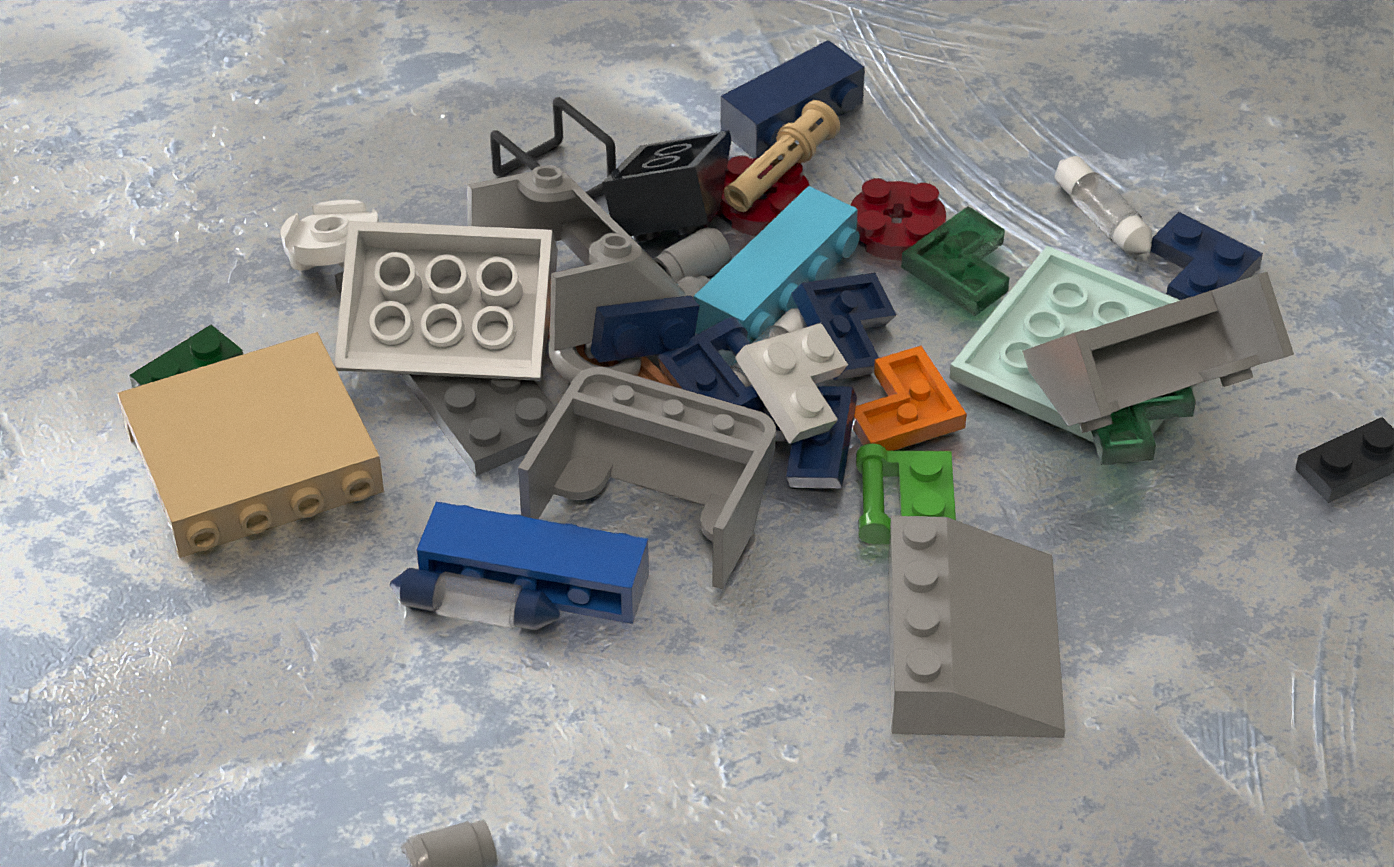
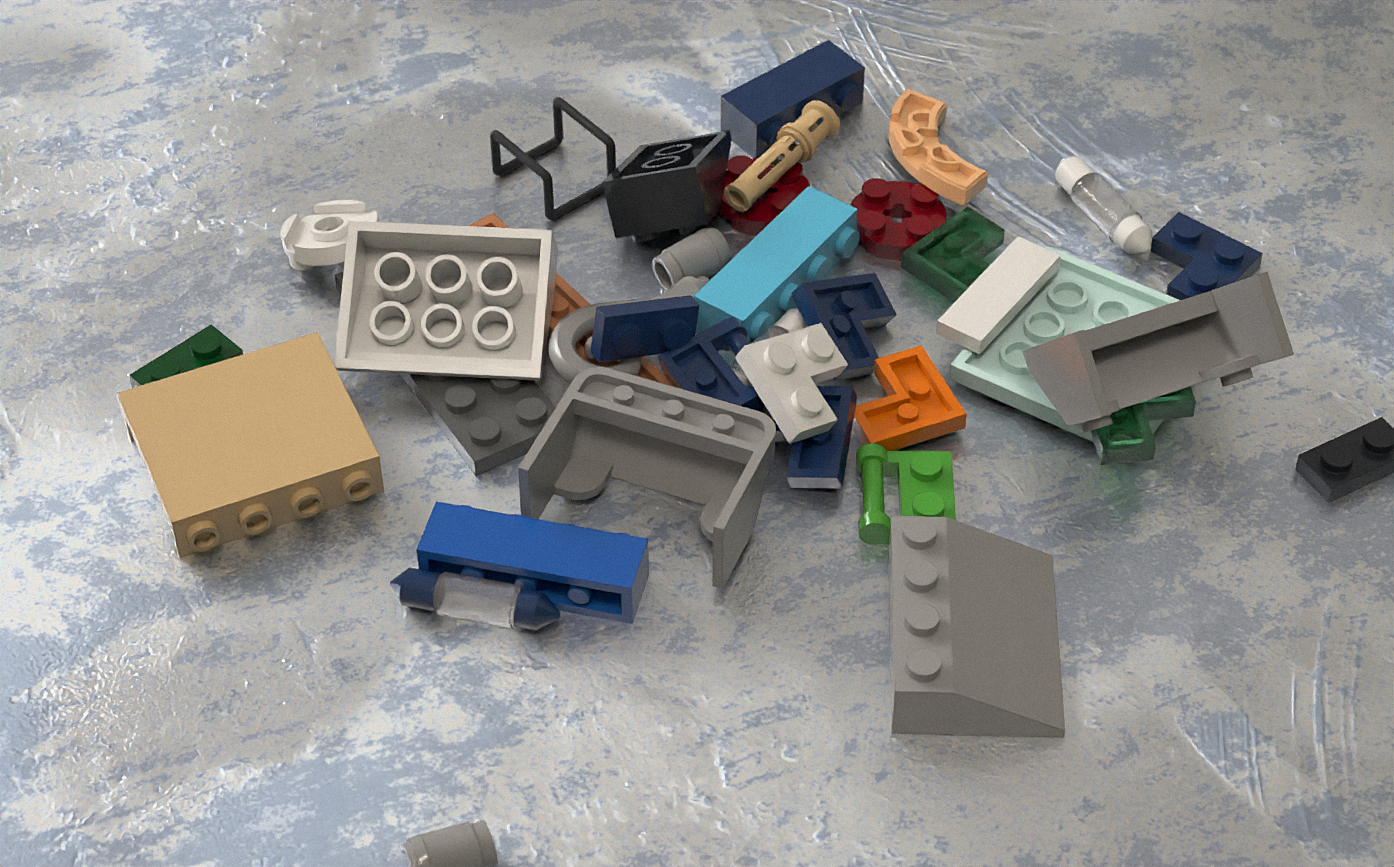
light grey windscreen [467,165,685,351] -> none
none -> light nougat tile [888,89,989,206]
none -> white tile [936,236,1061,354]

